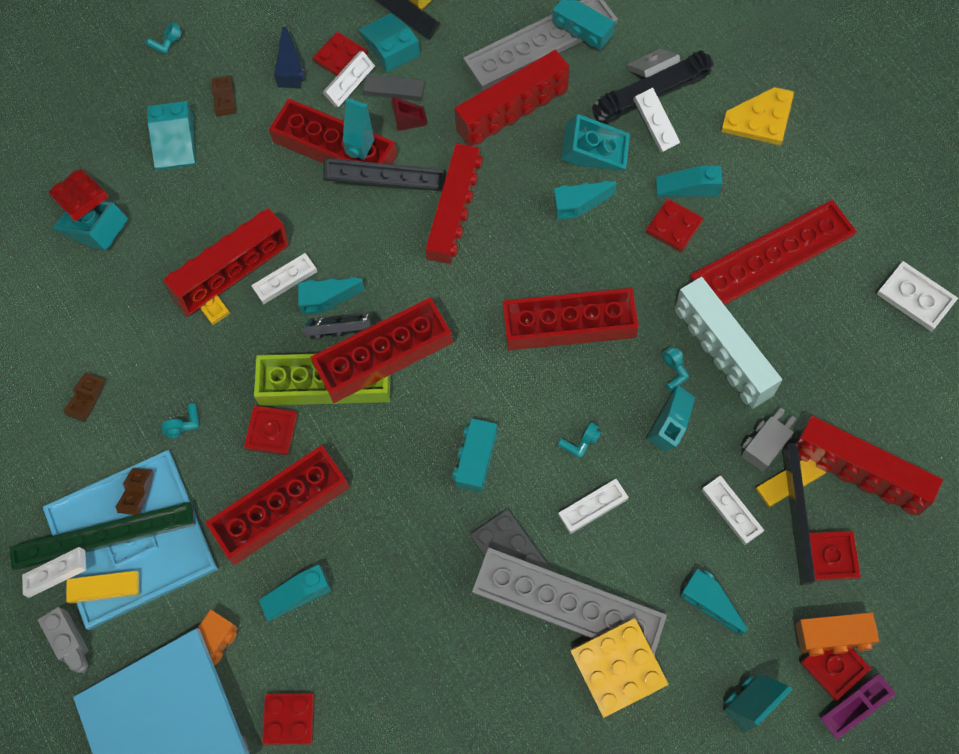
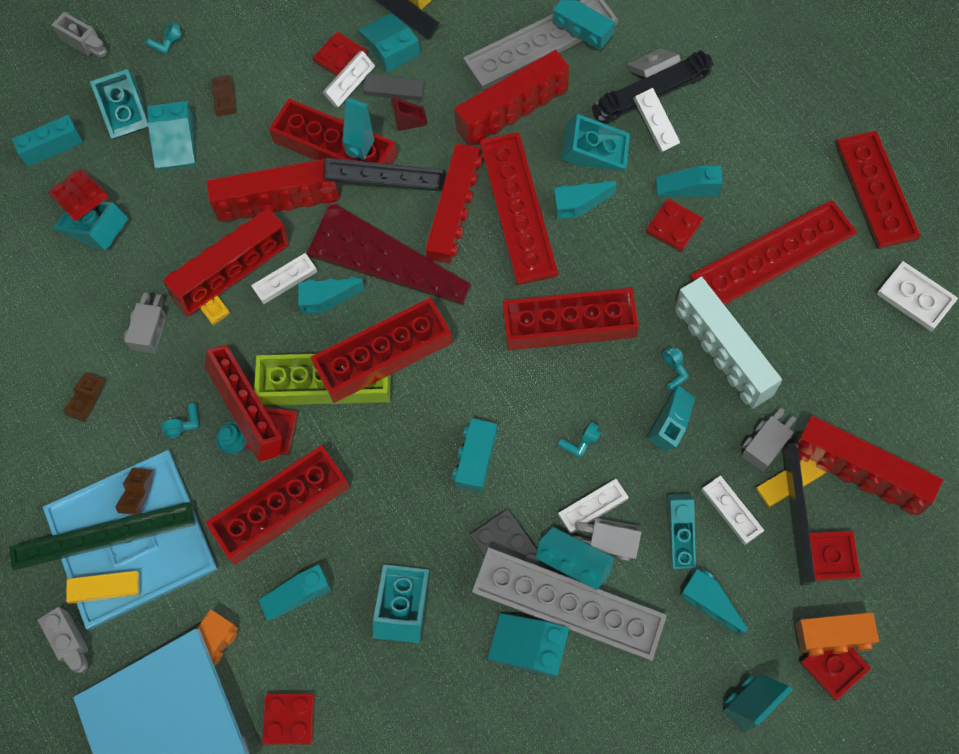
white plate [22,547,86,598] -> none
dark blue slope [274,27,306,88] -> none
black plate [303,311,375,339] -> none
yellow plate [570,618,669,718] -> none
yellow plate [721,87,794,146] -> none
magenta slope [820,673,896,739] -> none
none -> teal brick [12,115,83,167]
none -> light grey hinge [52,12,107,57]
none -> teal slope [90,69,148,139]
none -> light grey hinge [124,292,167,354]
none -> red brick [205,345,282,462]
none -> red brick [207,159,340,222]
none -> teal plate [216,421,247,455]
none -> dark red wing [307,202,471,306]
none -> teal slope [373,565,429,643]
none -> red plate [479,132,558,286]
none -> teal slope [487,613,569,680]
none -> teal brick [535,527,614,590]
none -> light grey hinge [574,518,641,560]
none -> teal slope [667,494,696,569]
none -> red plate [835,130,921,249]

